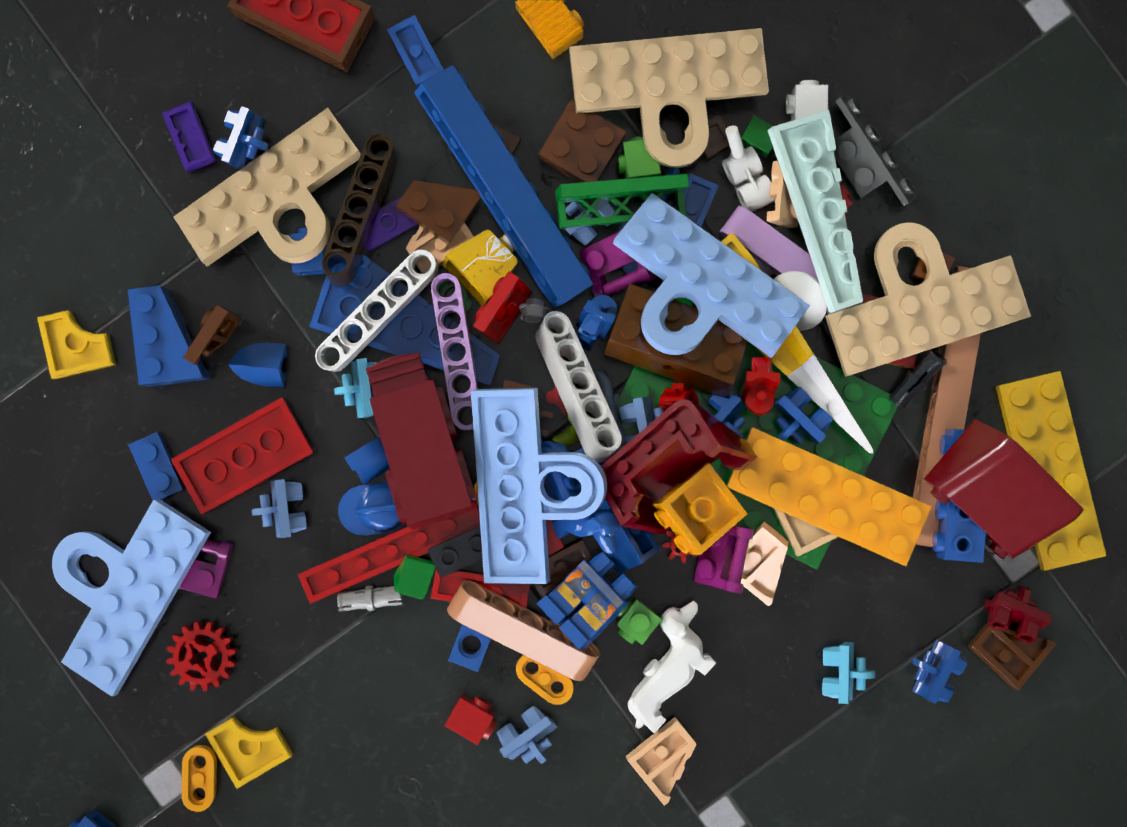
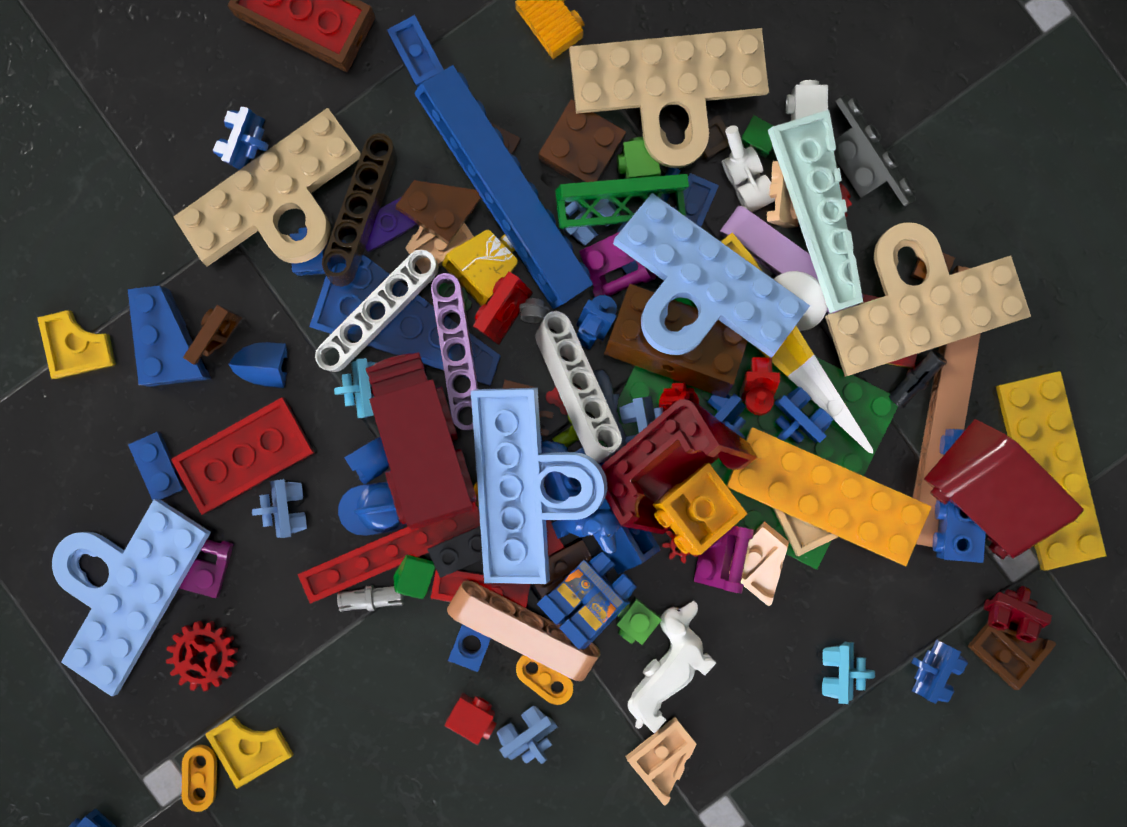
dark purple plate [162,101,217,173] -> none

